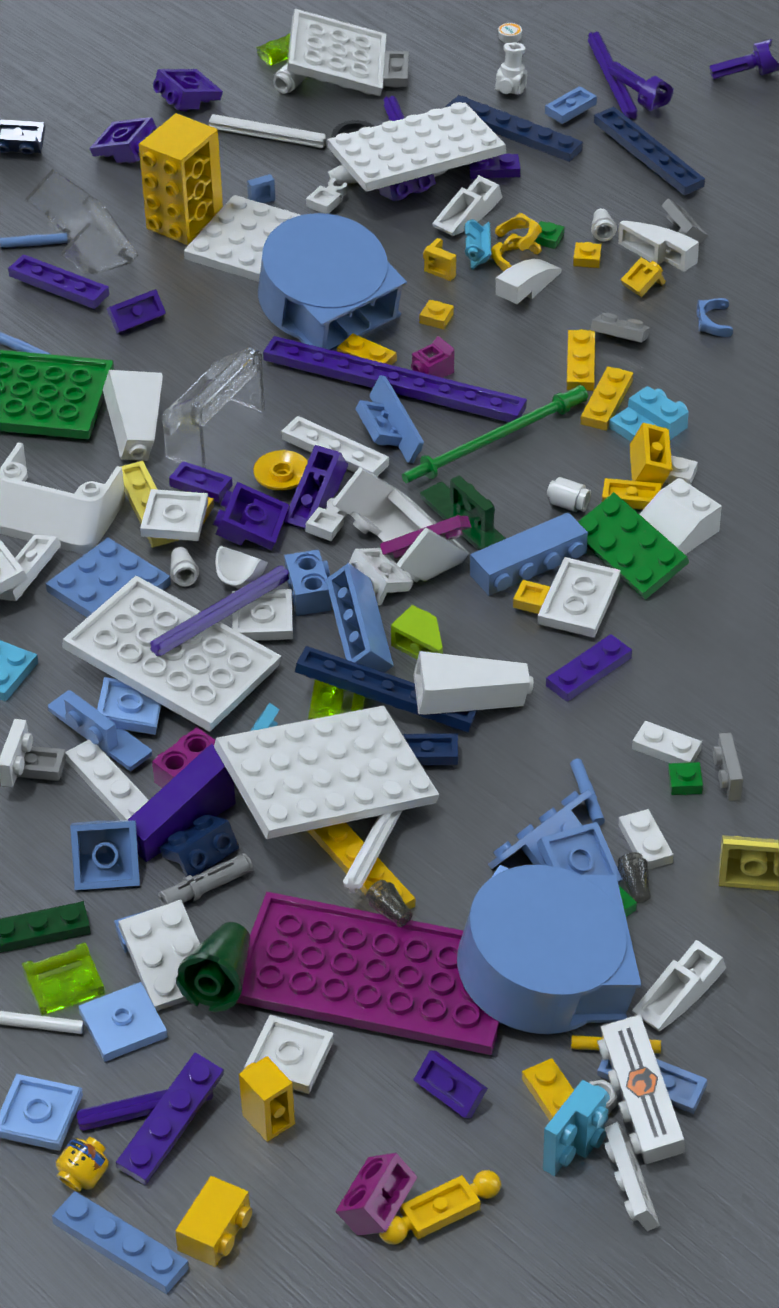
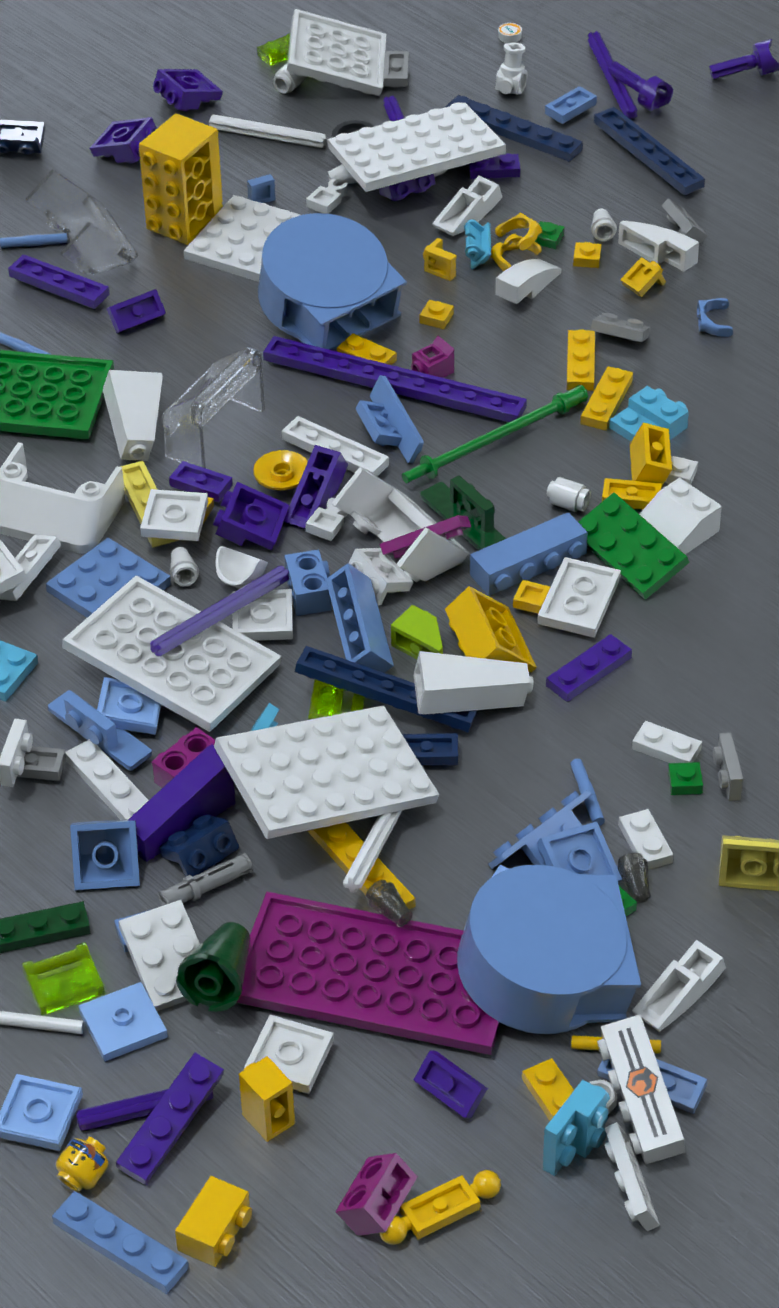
none -> yellow slope [445,586,537,672]

